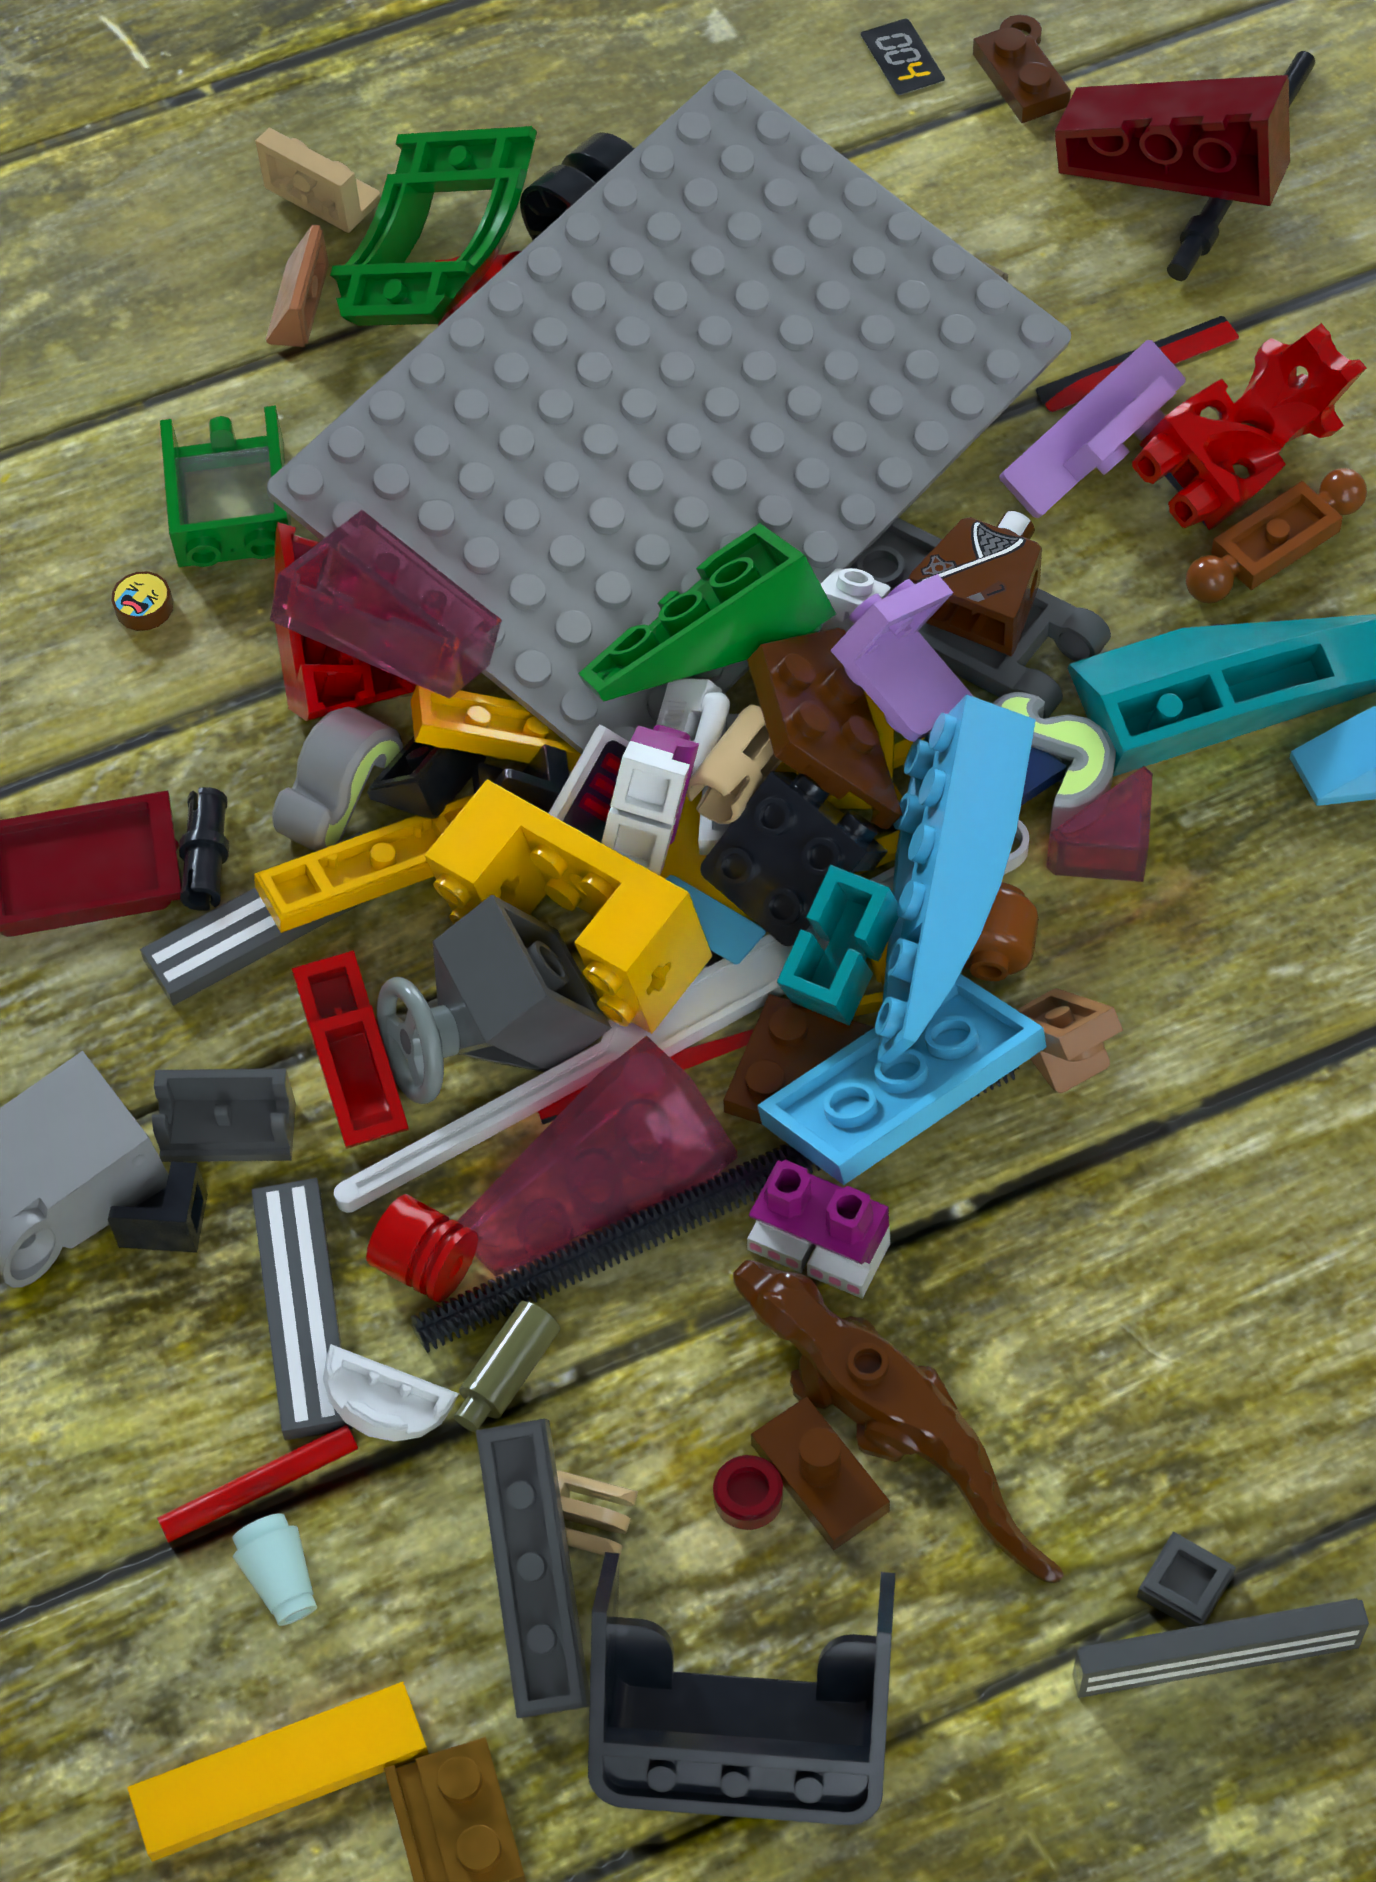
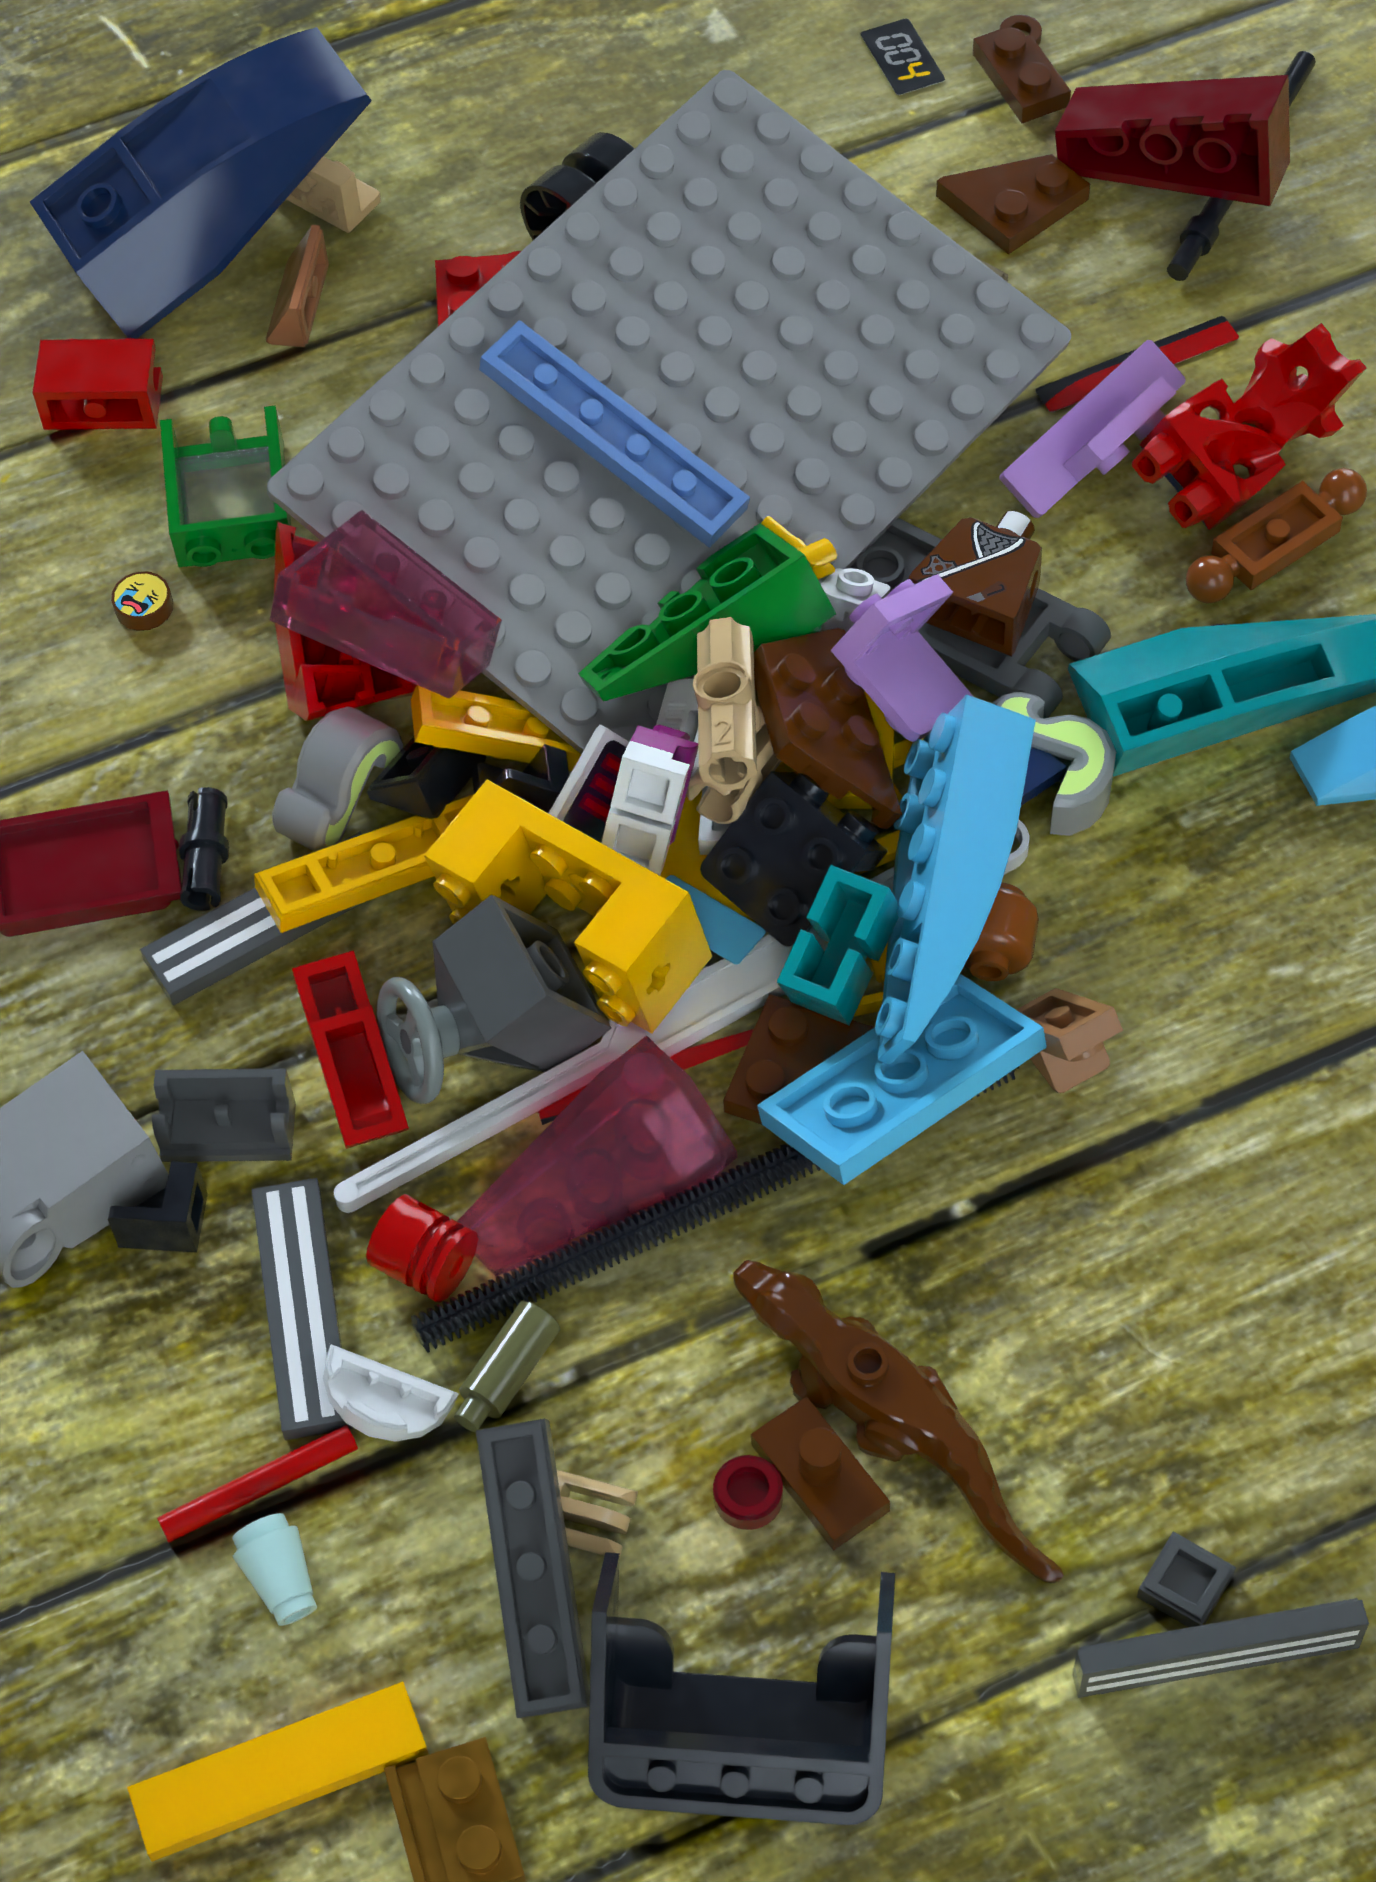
green wedge [330,126,537,326] -> none
magenta hips [747,1160,890,1299] -> none
clear pink slope [1046,766,1153,882] -> none
none -> dark blue wedge [30,27,372,339]
none -> red brick [32,338,163,430]
none -> medium blue plate [479,320,750,548]
none -> tan piece [692,617,760,791]
none -> yellow hand [761,516,837,580]
none -> reddish brown wing [936,154,1090,255]

